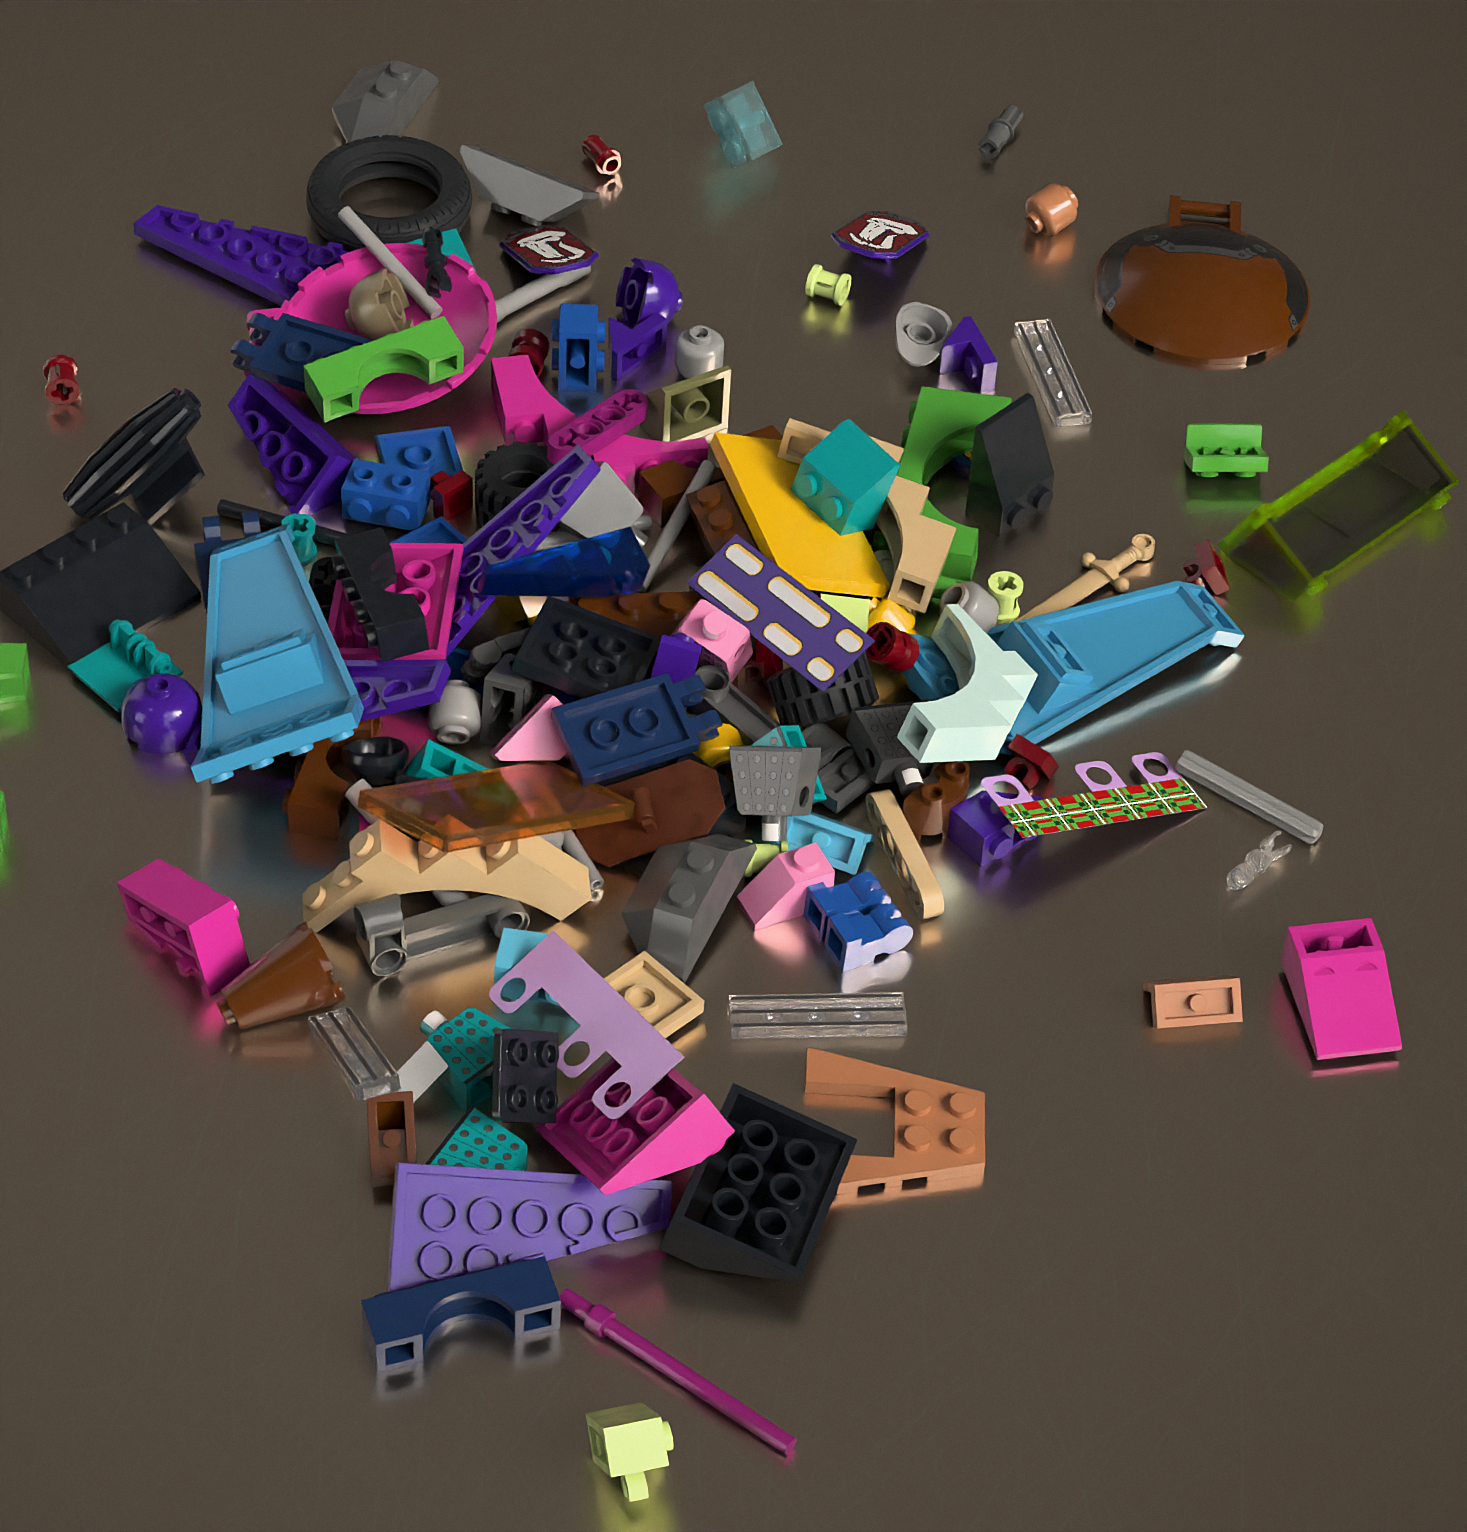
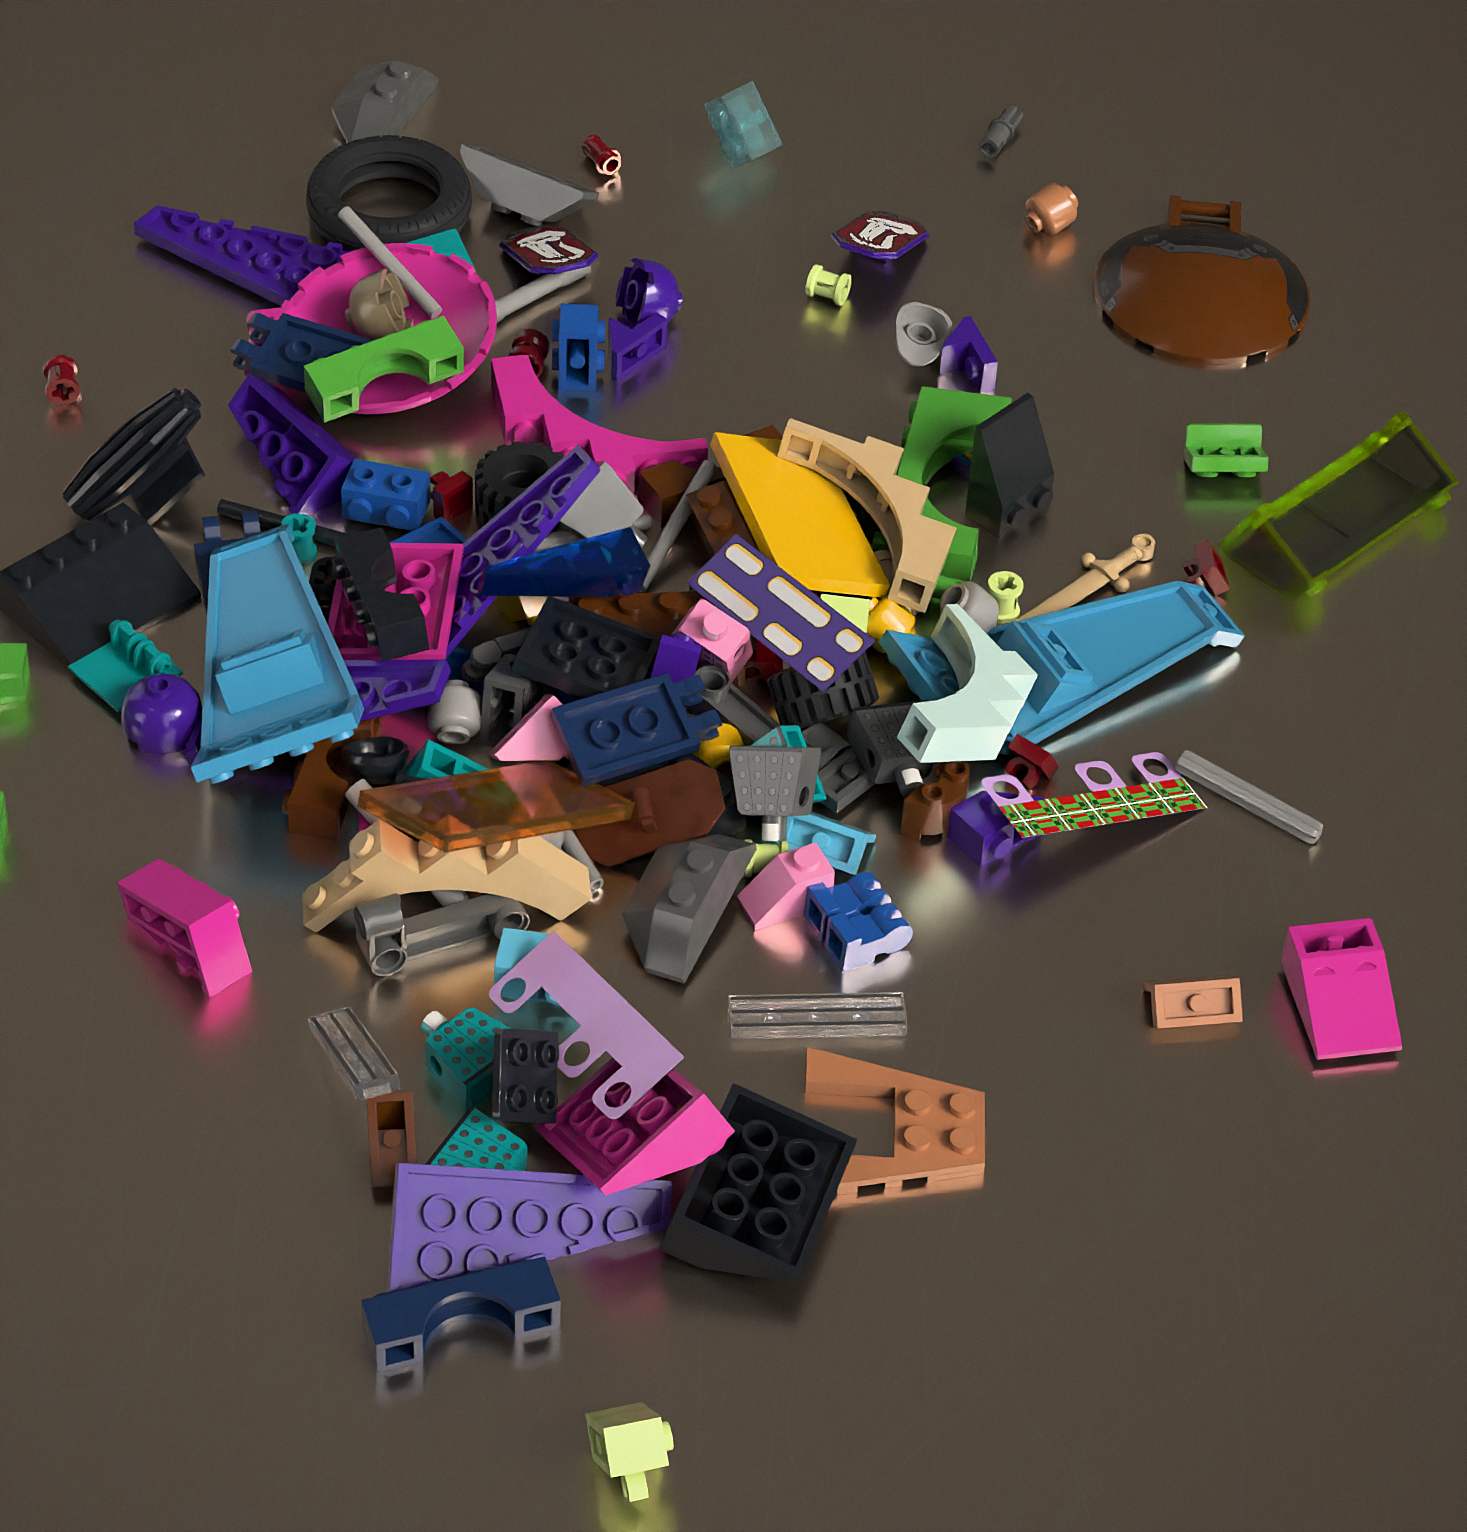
reddish brown cone [216,922,346,1030] -> none
blue tile [375,426,463,490] -> none
white sticker [377,1041,448,1103] -> none
black piece [422,227,452,298] -> none
magenta beam [547,389,649,465] -> none
magenta bar [560,1288,797,1455] -> none
tan plate [603,951,704,1038] -> none
olive slope [640,365,731,442] -> none
light grey head [675,325,724,379] -> none
teal slope [790,419,900,536] -> none
dark red wheel [865,622,919,673] -> none
tan beam [866,789,944,920] -> none
clear tile [1014,319,1092,427] -> none
clear piece [1226,830,1292,890] -> none

